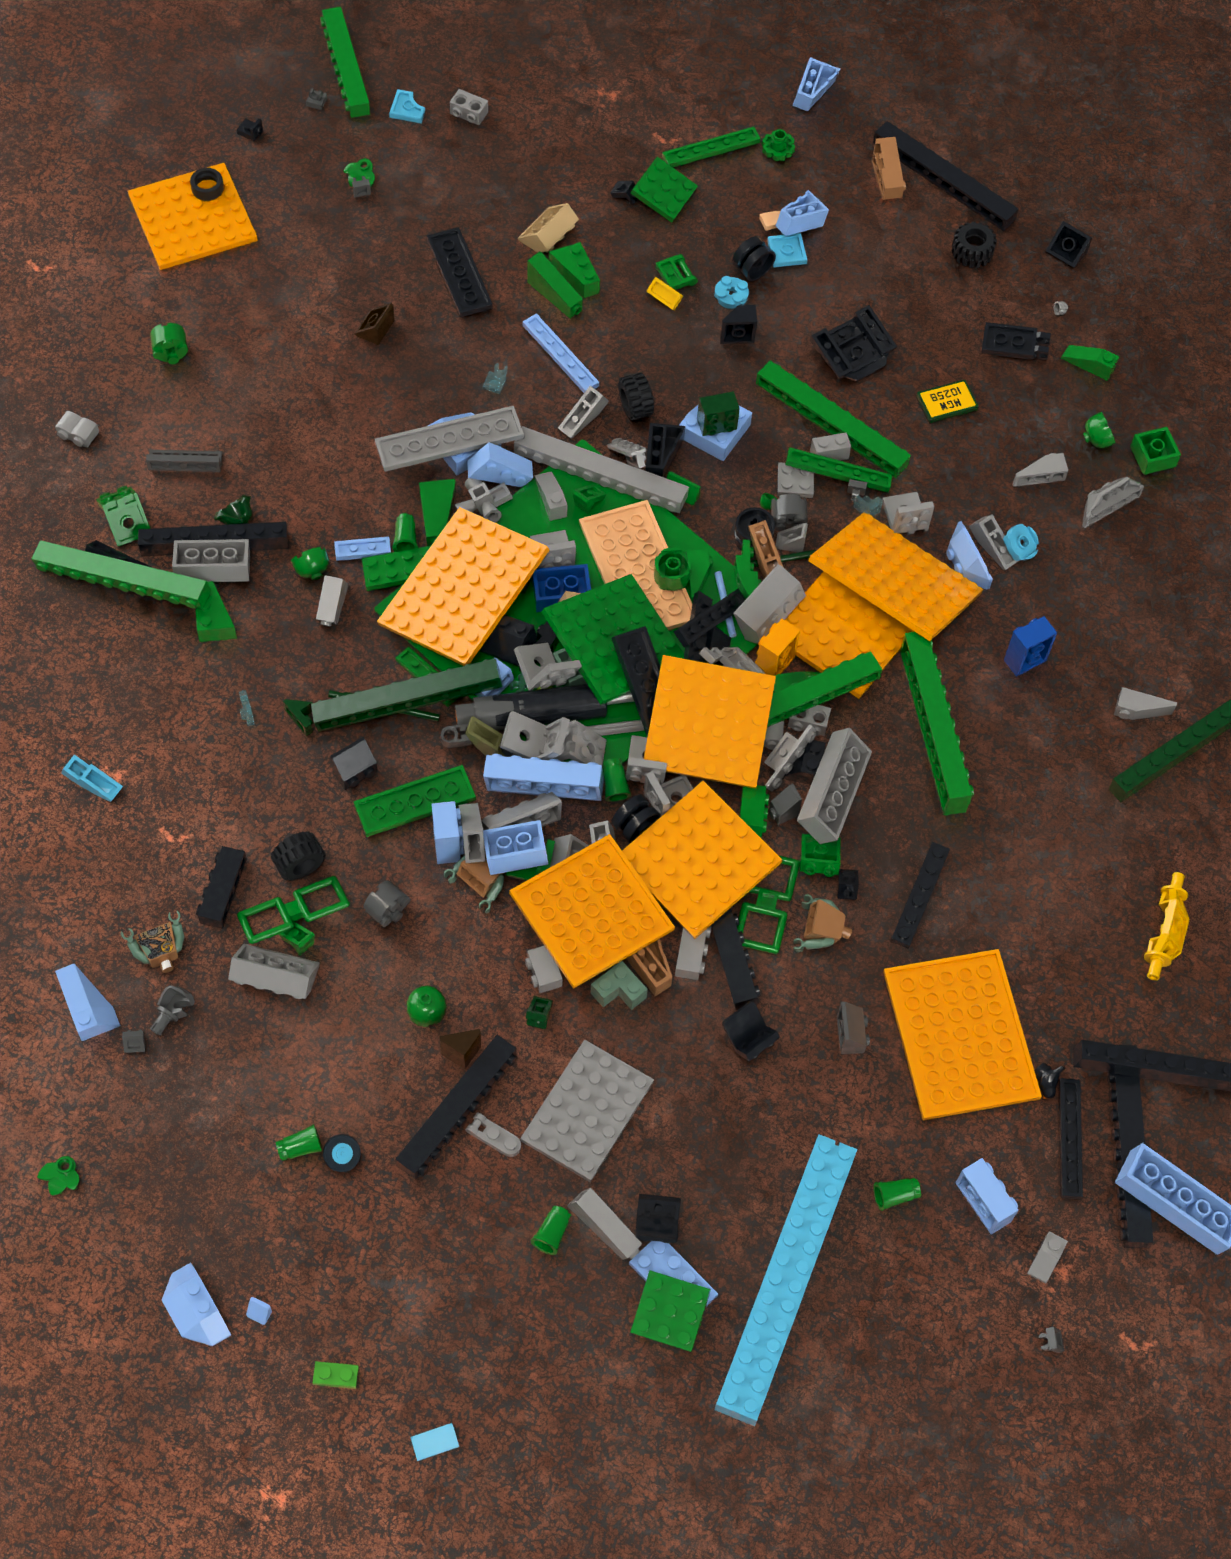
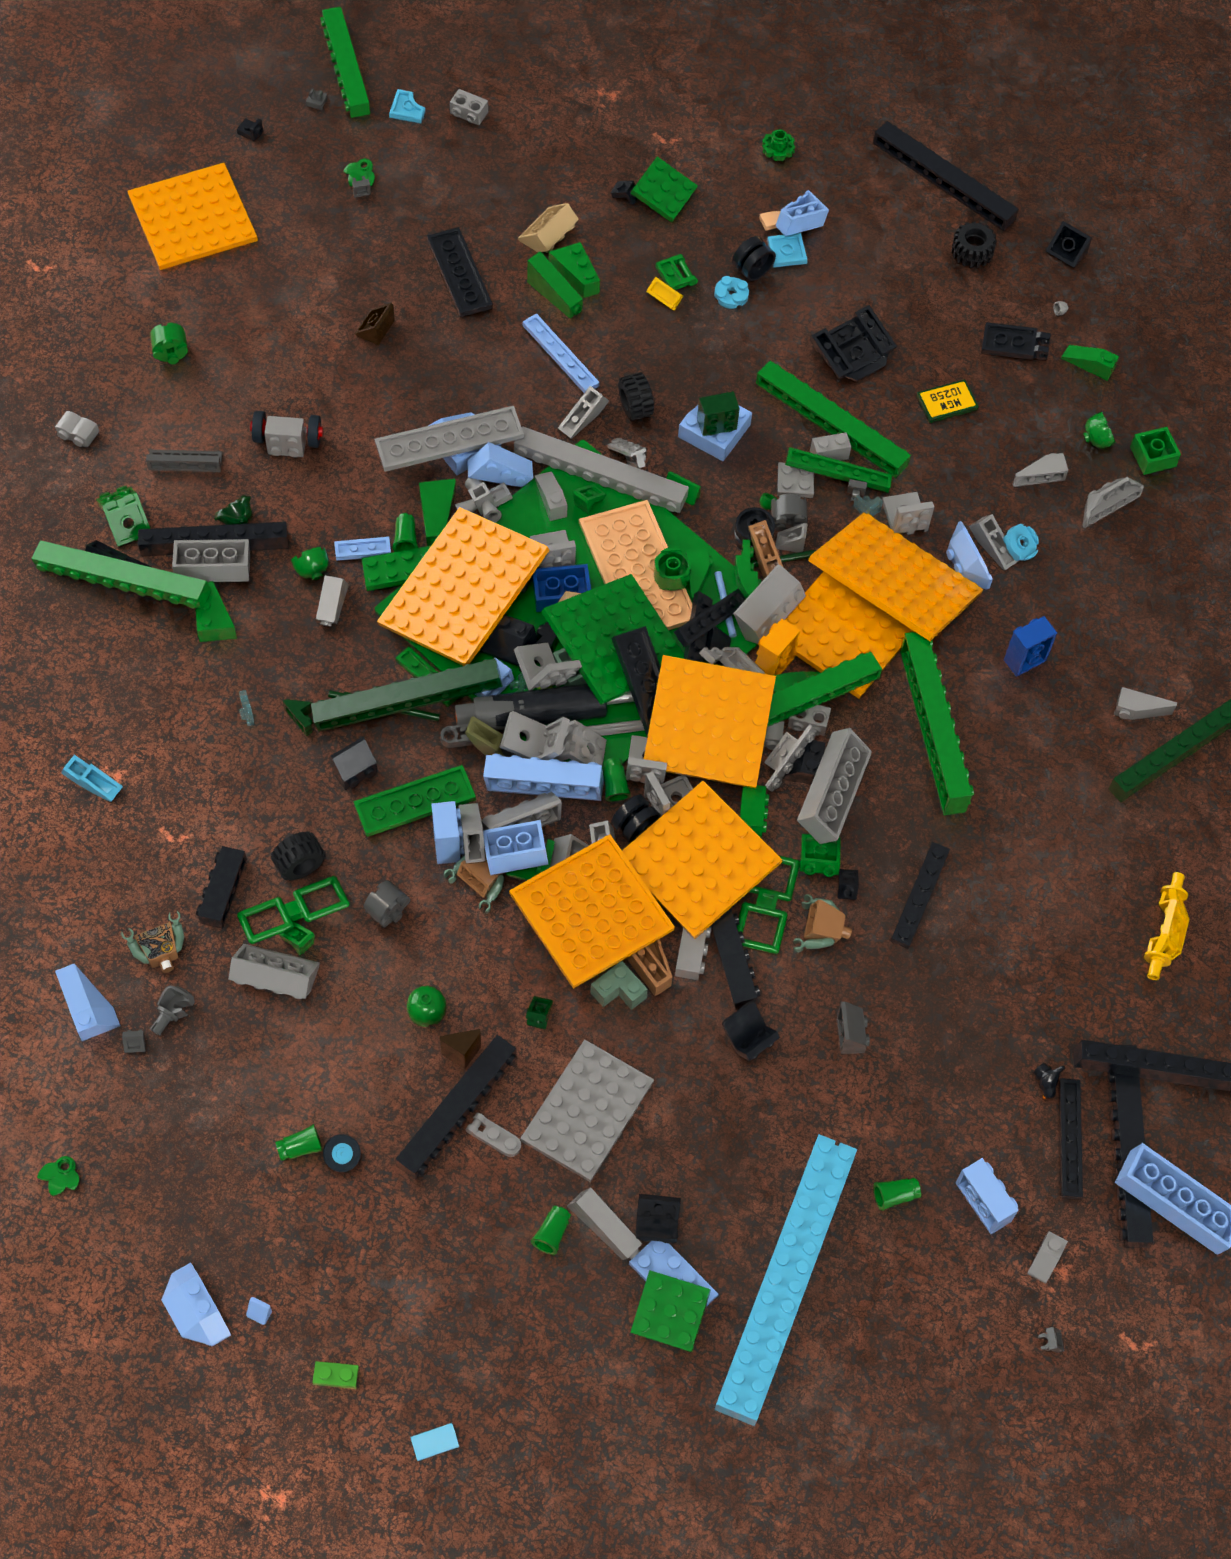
black tyre [190,168,224,201] -> none
clear light blue plate [483,363,508,394] -> none
light grey brick [525,946,563,994] -> none
black wedge [645,423,686,477] -> none
green plate [662,127,761,167] -> none
black slope [720,304,757,344] -> none
dark grey slope [768,784,802,825] -> none
light blue wedge [792,57,840,111] -> none
medium nougat wedge [872,137,906,200] -> none
light orange plate [883,949,1042,1120] -> none
none -> light grey brick [250,411,323,457]

